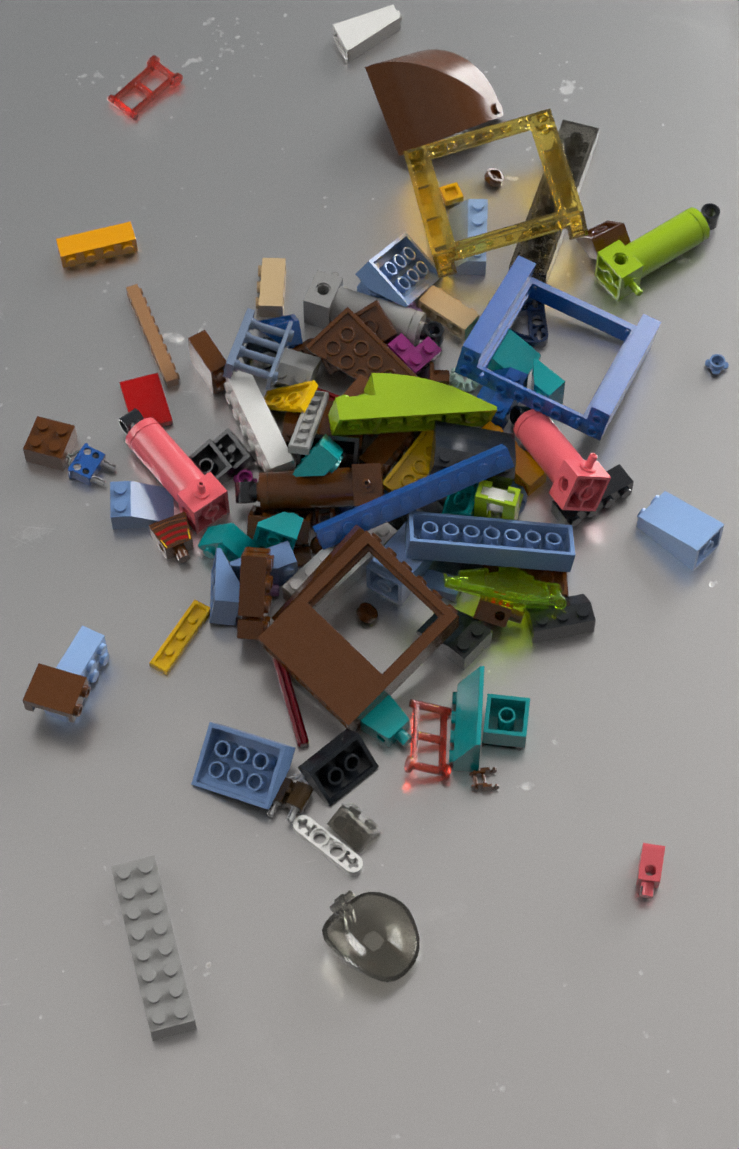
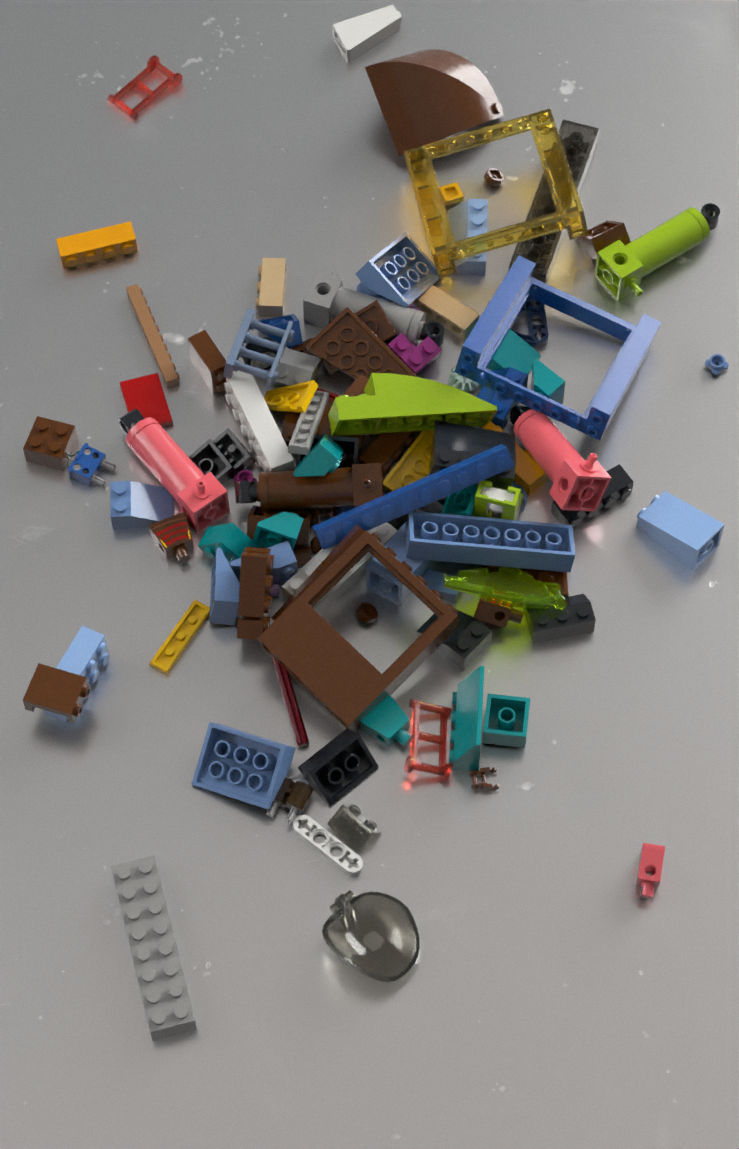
reddish brown panel [429,362,450,385] -> none

